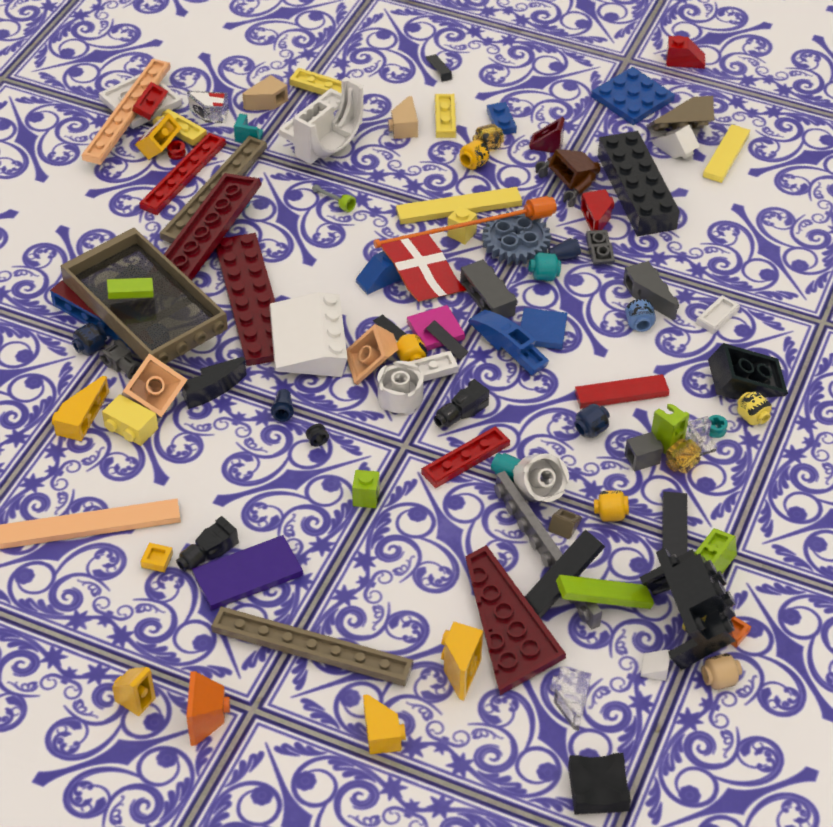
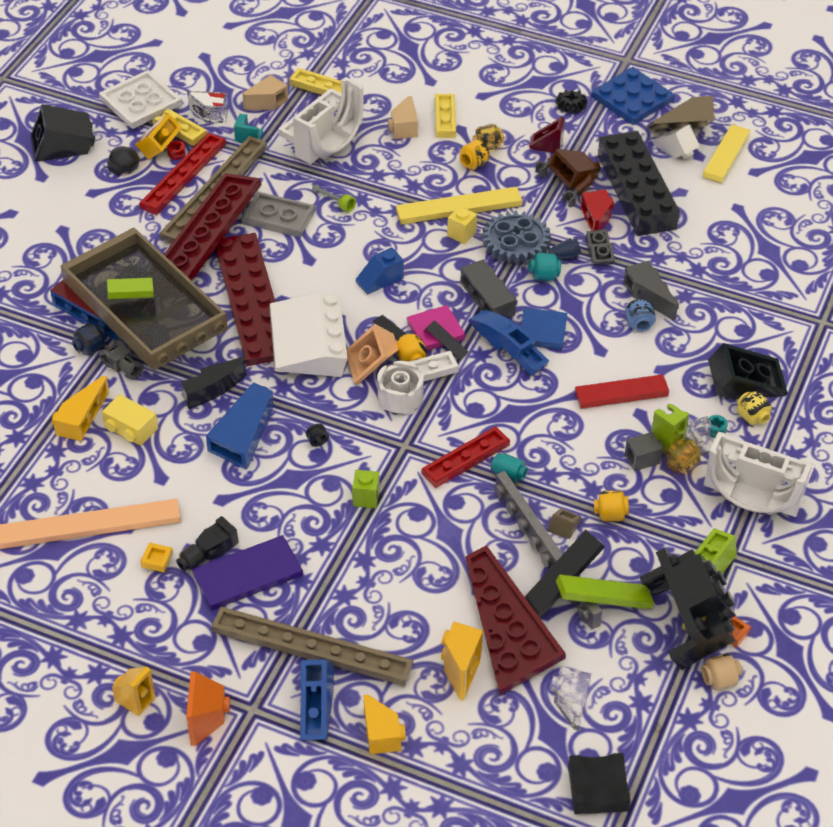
light nougat tile [82,59,171,165] -> none
light nougat slope [122,354,188,418] -> none
red plate [132,82,168,120] -> none
dark blue cone [271,389,294,422] -> none
flag [373,196,557,302] -> none
black piece [426,54,452,82] -> none
black piece [434,379,490,428] -> none
blue plate [487,102,517,136] -> none
white brick [513,453,569,502] -> none
dark blue head [574,404,610,438] -> none
white slope [640,650,670,681] -> none
black tile [662,491,687,557] -> none
red slope [666,36,705,69] -> none
white tile [696,295,740,334] -> none
none -> black slope [30,104,95,162]
none -> black hair [107,146,140,176]
none -> blue slope [206,382,274,470]
none -> light grey tile [242,191,316,238]
none -> blue slope [300,659,334,740]
none -> black gear [556,89,588,113]
none -> white piece [704,432,815,517]

